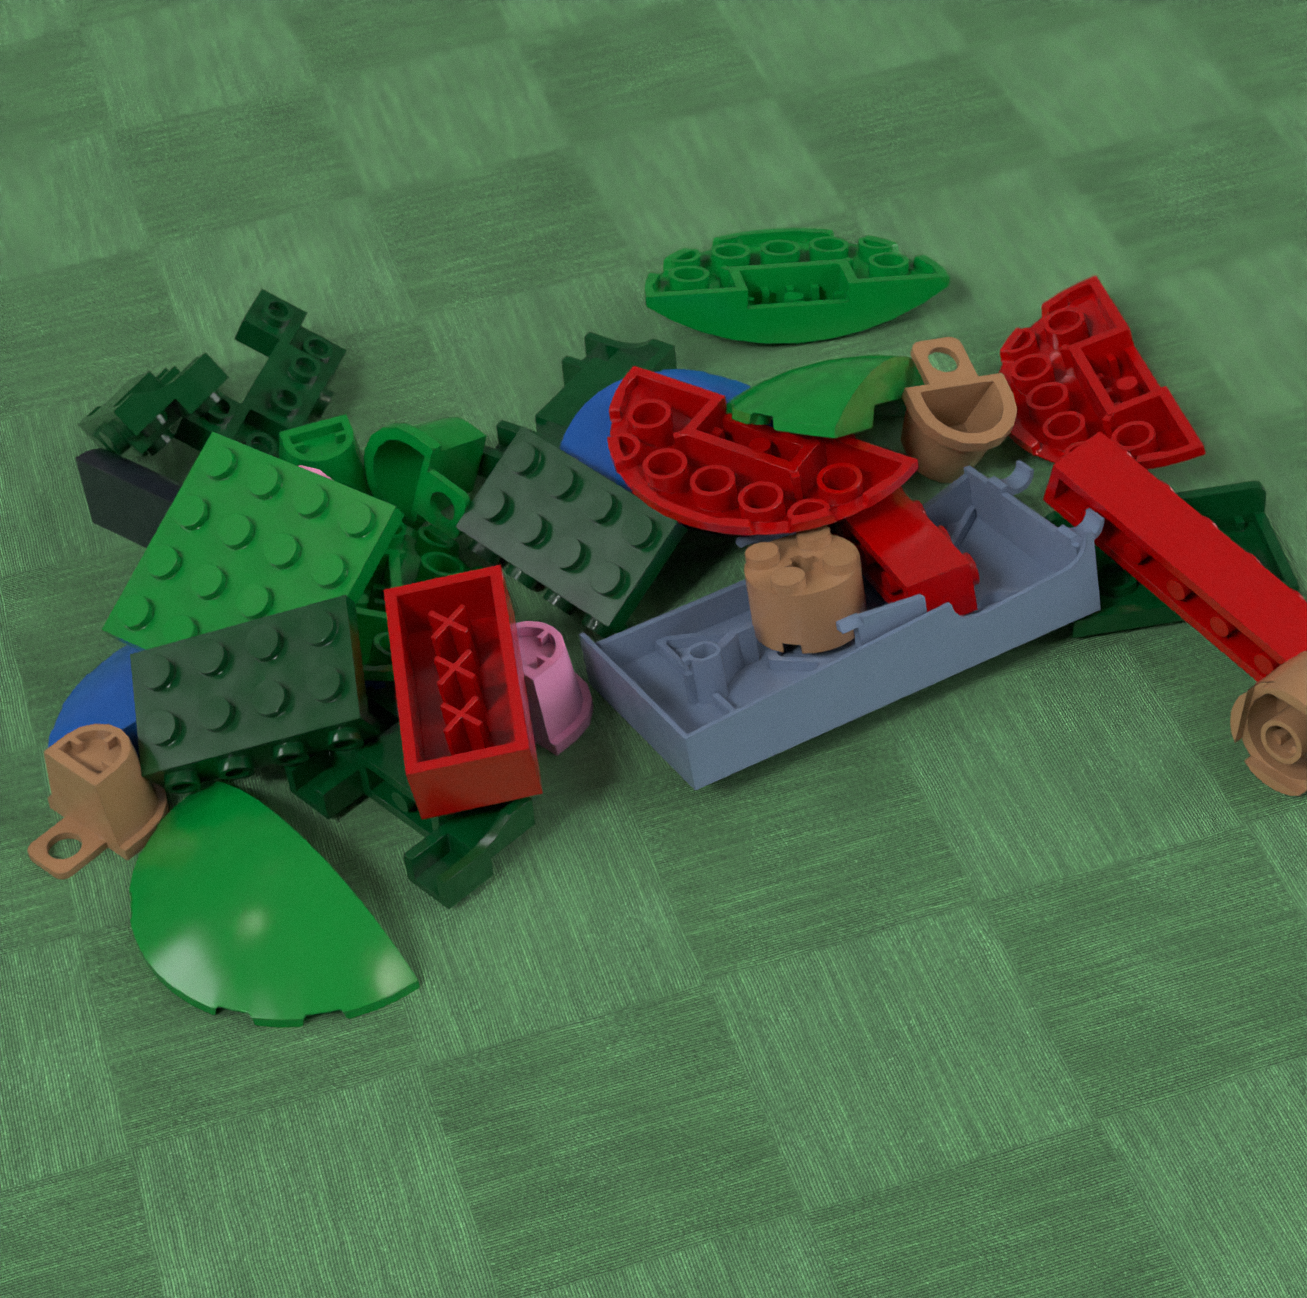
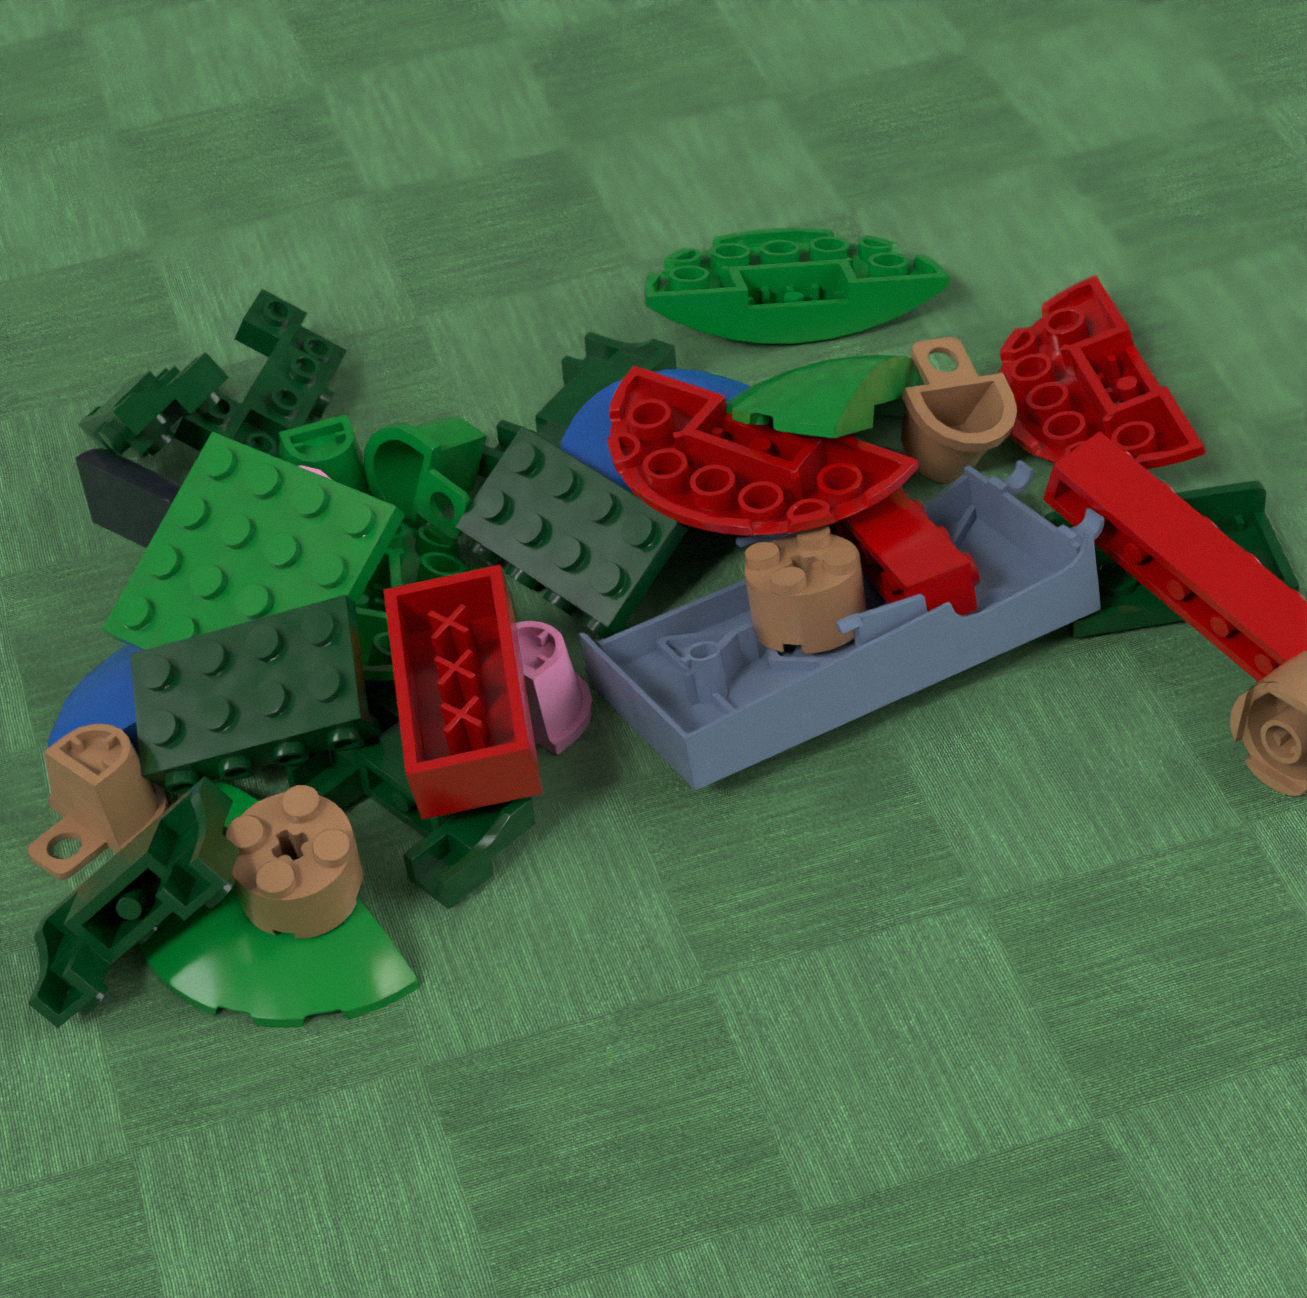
none -> dark green bracket [28,776,240,1028]
none -> medium nougat brick [226,785,363,938]

